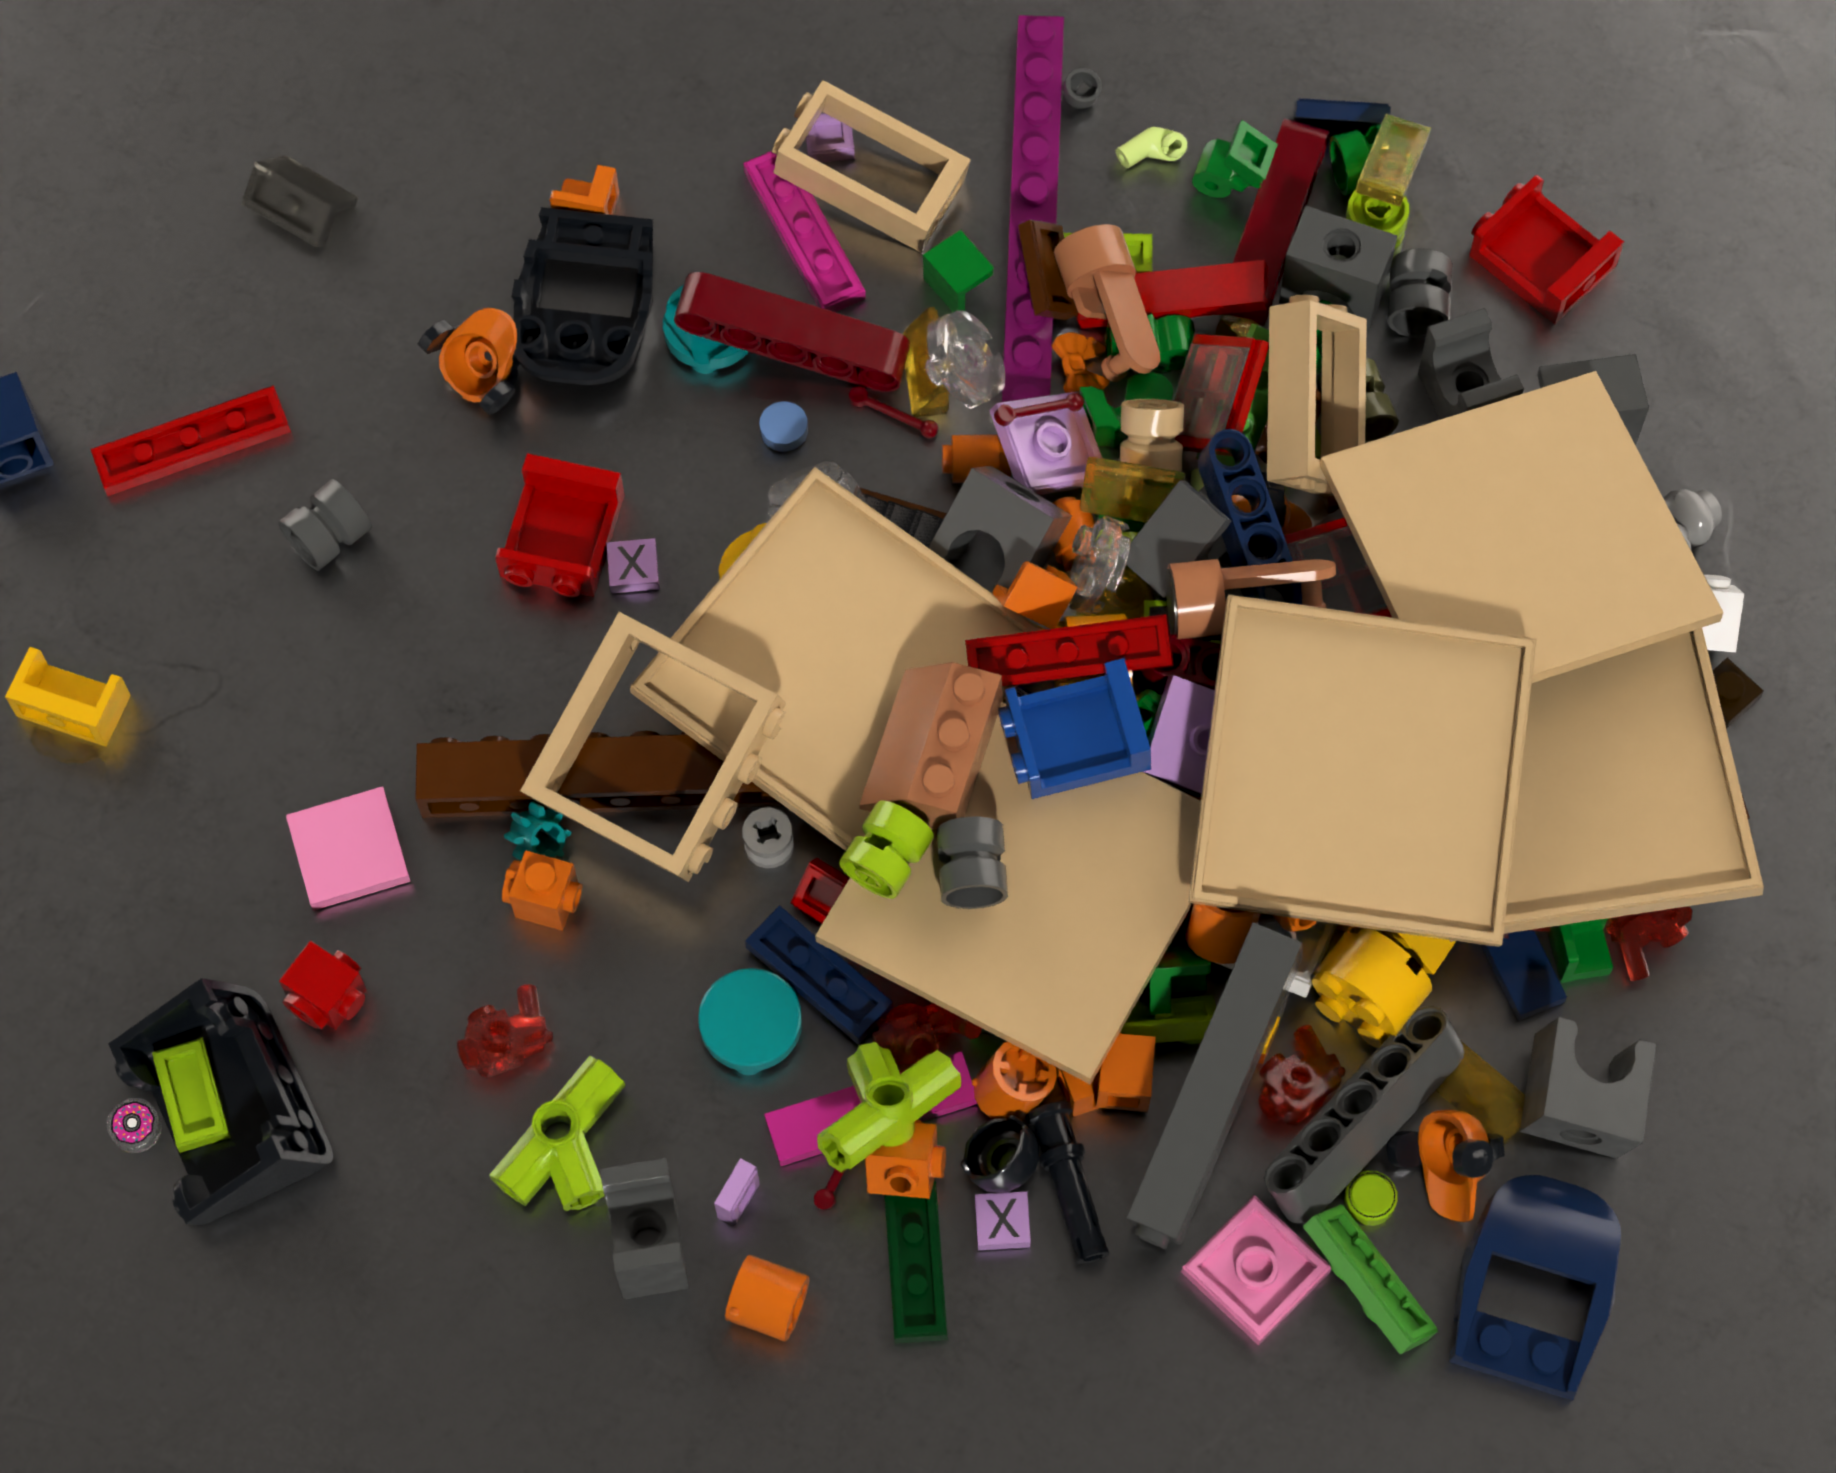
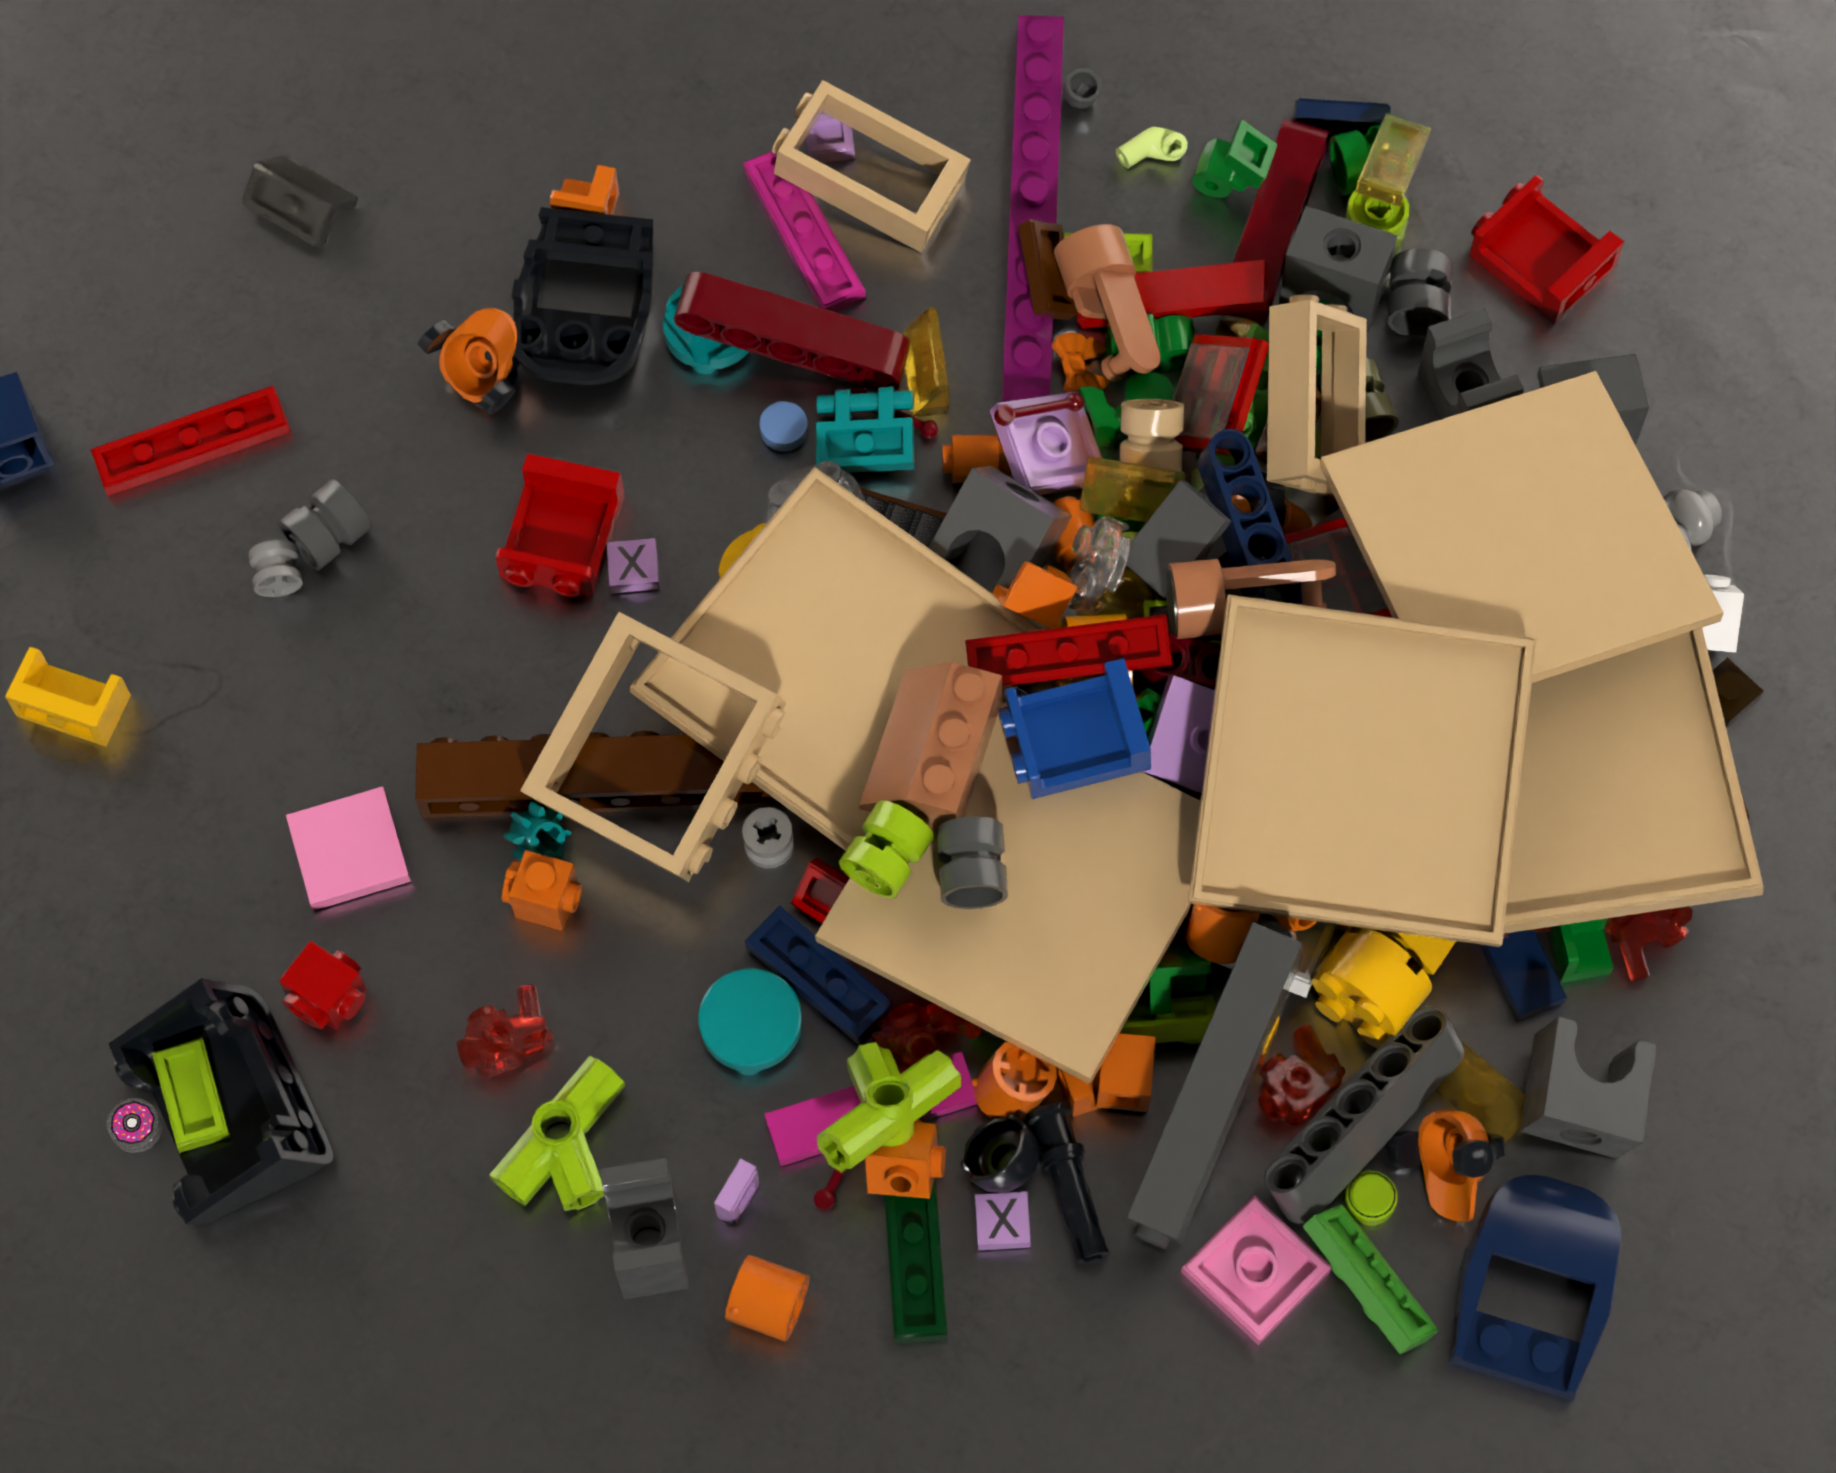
green panel [923,229,994,316] -> none
clear plate [925,310,1005,409] -> none
none -> light grey wheel [248,540,303,597]
none -> teal plate [816,386,915,474]

